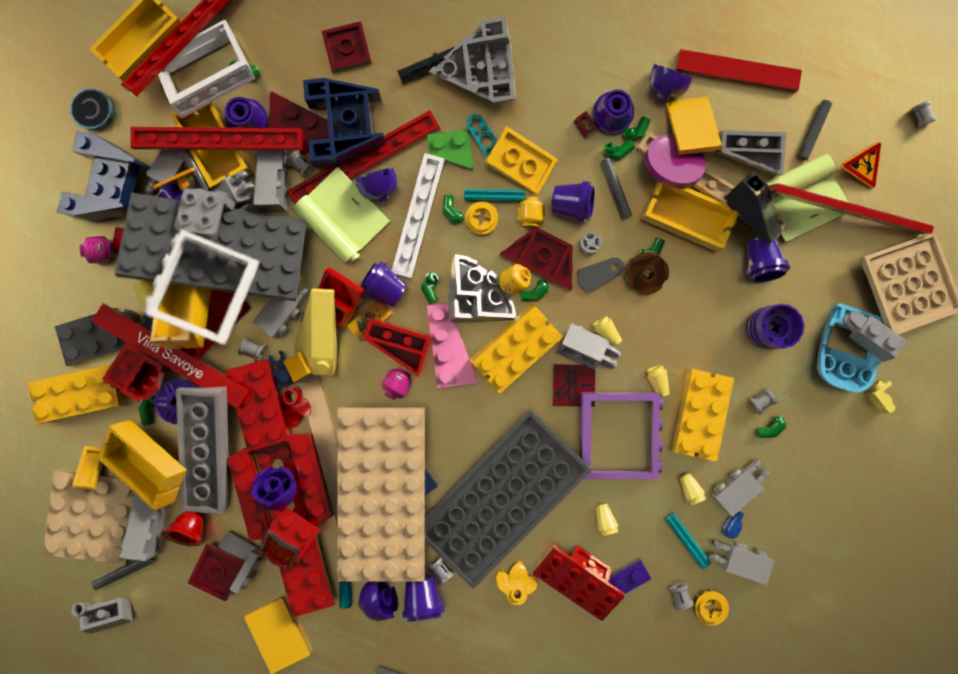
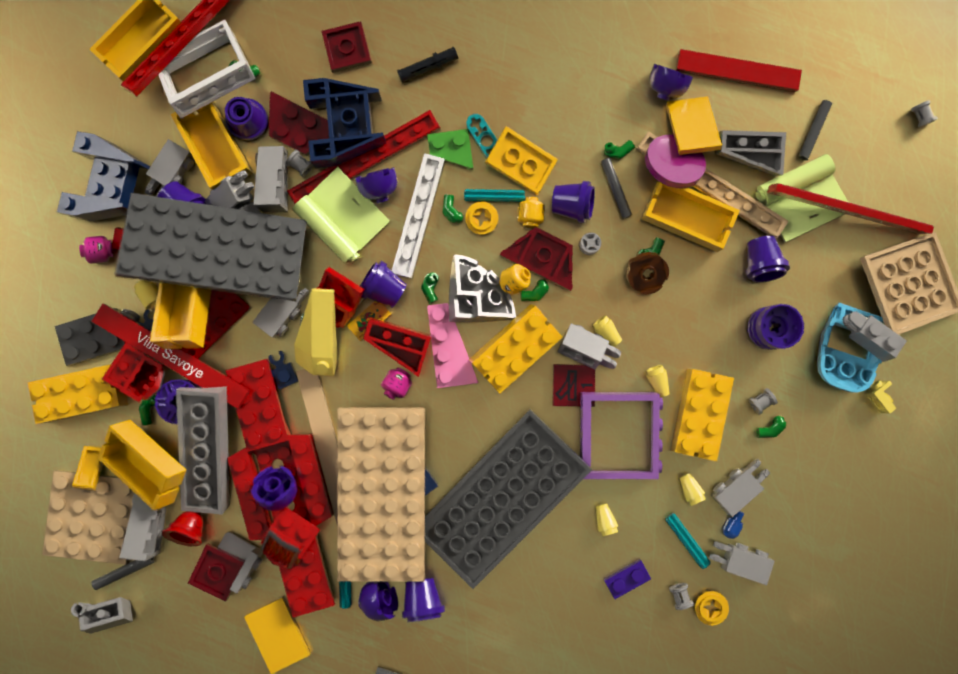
black tile [70,88,113,130] -> none
red tile [130,127,303,151] -> none
white window [144,230,259,345] -> none
light orange piece [152,167,195,191] -> none
light grey bracket [175,188,235,235] -> none
dark grey piece [178,150,212,191] -> none
light grey bush [238,338,266,362] -> none
red plate [279,386,311,428] -> none
yellow piece [283,351,312,382] -> none
light grey bush [426,557,454,586] -> none
light grey wedge [429,17,516,103] -> none
yellow plate [496,562,538,606] -> none
red bracket [533,545,625,621] -> none
dark red piece [574,111,598,138] -> none
dark grey piece [577,257,624,293] -> none
dark purple piece [593,90,634,134] -> none
green arm [623,116,651,141] -> none
black slope [724,171,781,245] -> none
piece [841,142,882,188] -> none

